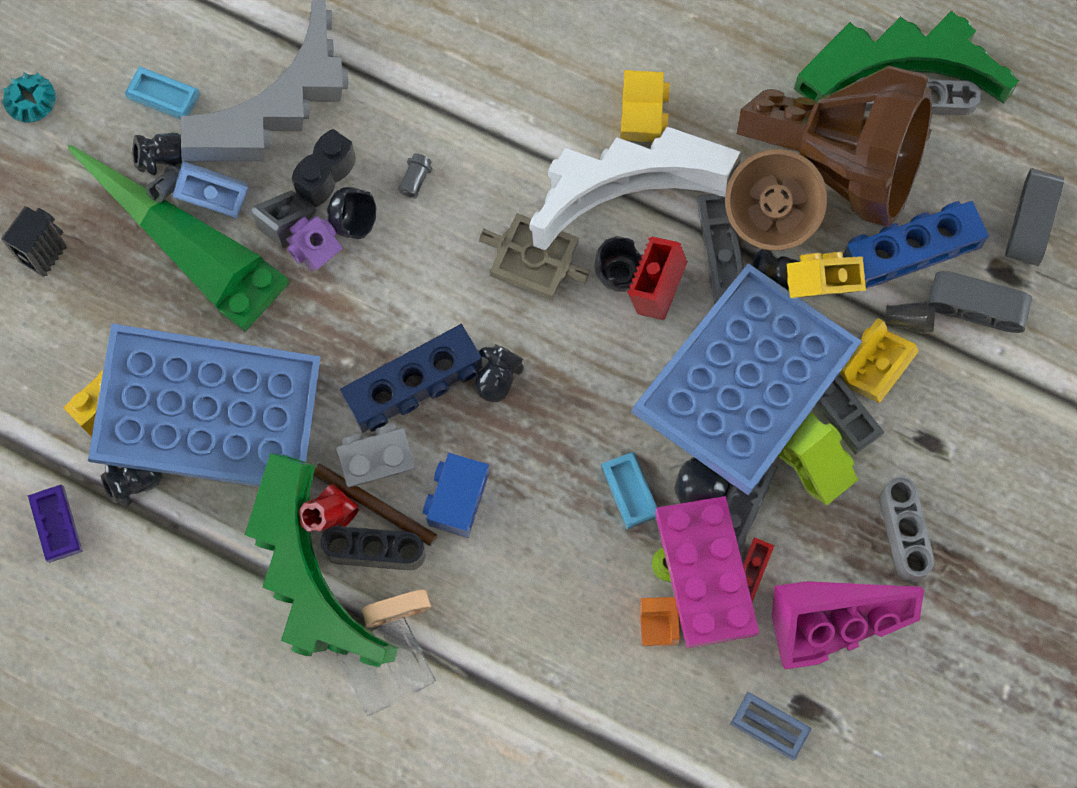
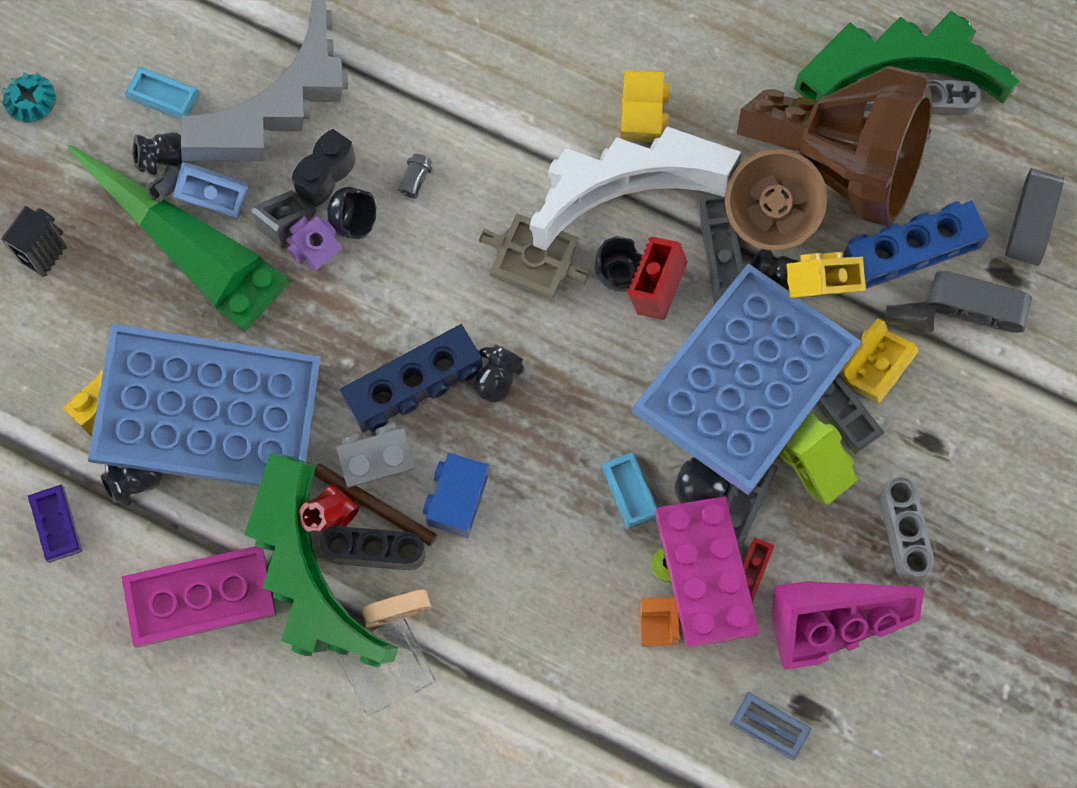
none -> dark pink plate [121,546,277,648]

